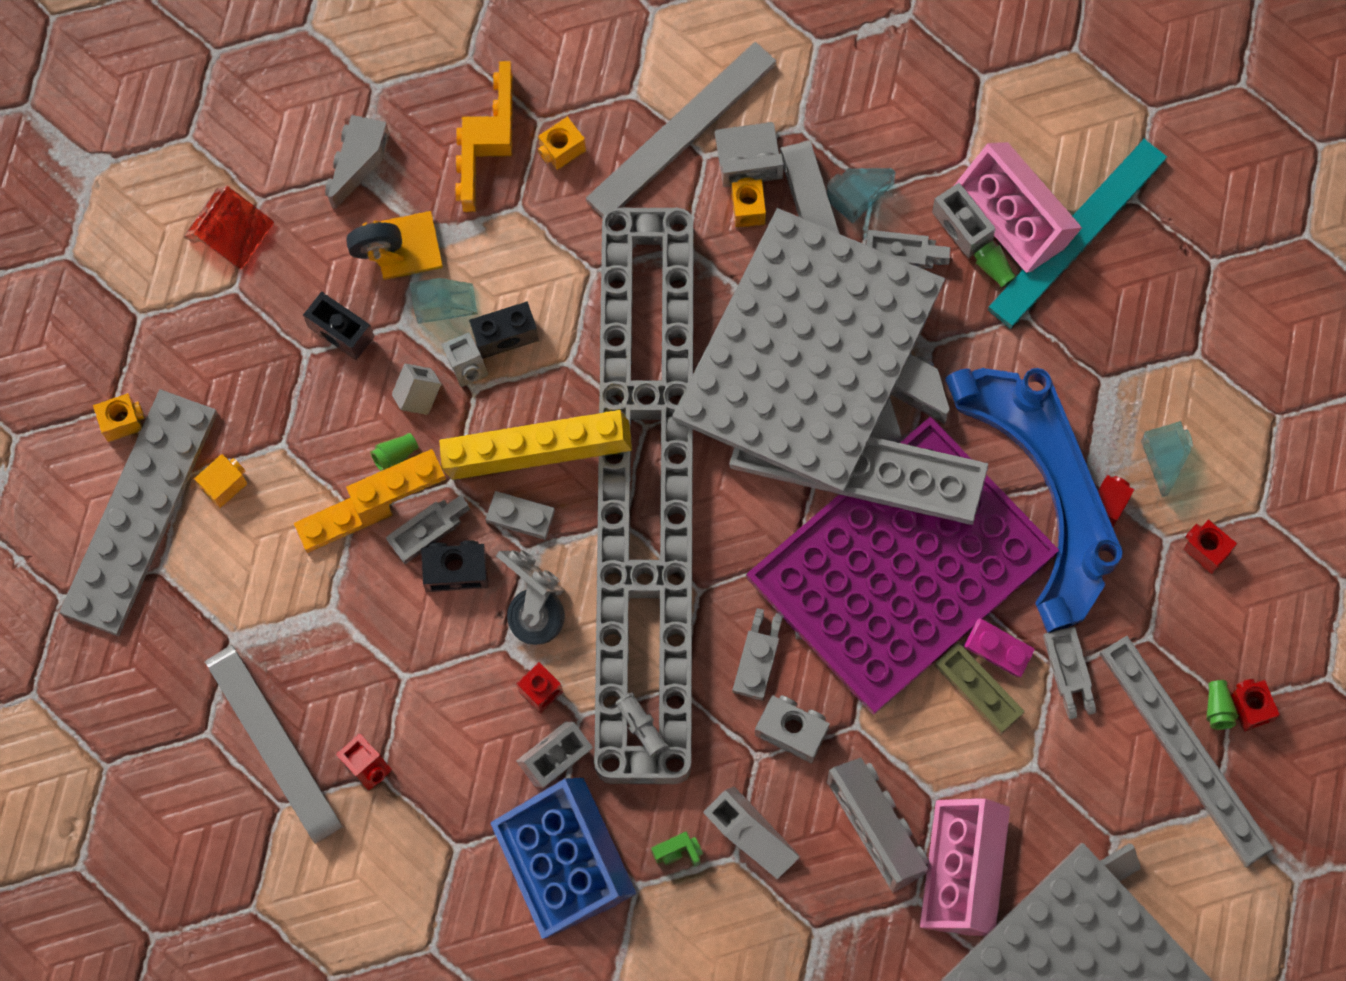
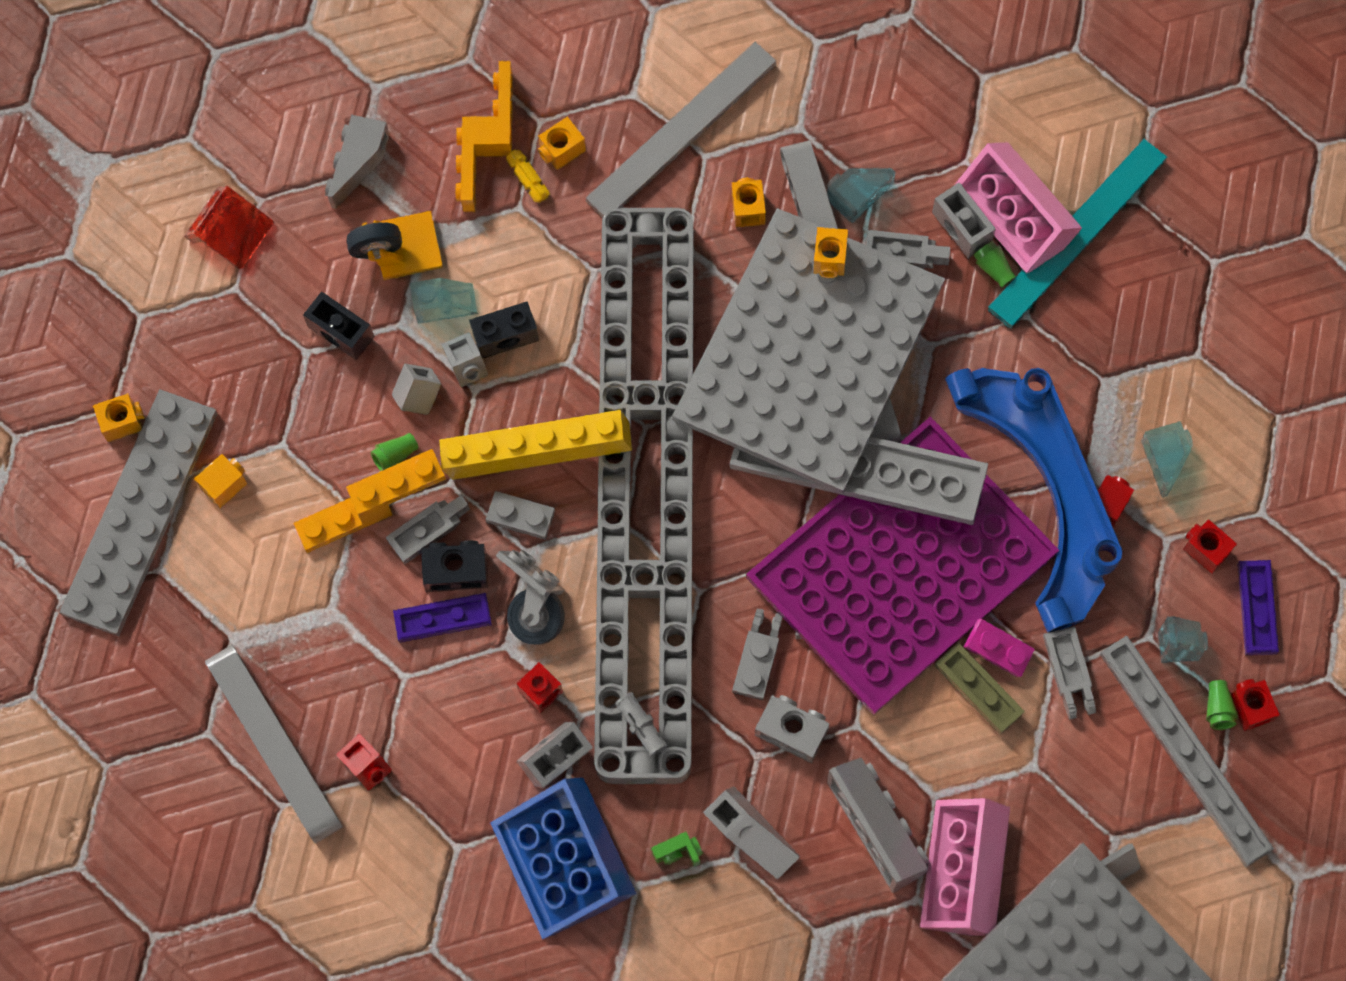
light grey bracket [715,122,783,187] -> none
light grey slope [891,354,950,424] -> none
none -> dark purple tile [393,593,492,643]
none -> yellow axle [506,150,550,203]
none -> light orange brick [813,227,848,278]
none -> clear light blue slope [1158,616,1208,663]
none -> dark purple tile [1237,560,1279,655]

